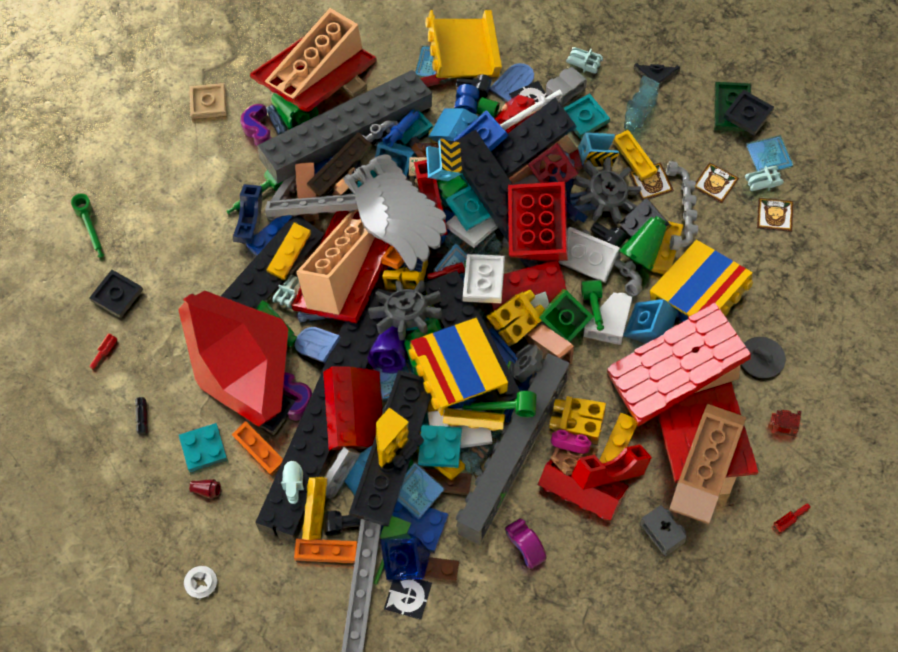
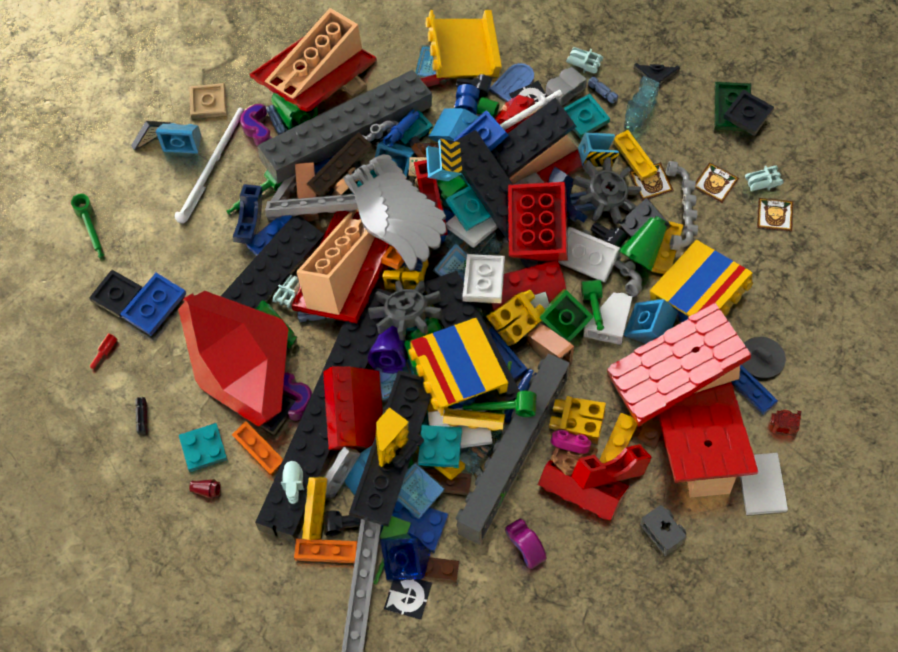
white gear [184,566,217,599] -> none
yellow plate [267,223,311,280] -> none
medium blue window [295,327,341,363] -> none
red axle [427,262,465,280] -> none
dark grey plate [509,344,543,383] -> none
dark red piece [527,143,579,183] -> none
medium nougat slope [669,404,747,524] -> none
clear light blue piece [746,135,793,171] -> none
red axle [773,503,811,533] -> none
none -> blue plate [120,272,186,336]
none -> black tile [131,121,171,150]
none -> dark azure slope [156,123,201,153]
none -> white bar [175,108,245,223]
none -> sand blue axle [588,77,618,103]
none -> reddish brown plate [637,415,662,449]
none -> blue tile [731,365,778,415]
none -> white tile [740,453,788,515]

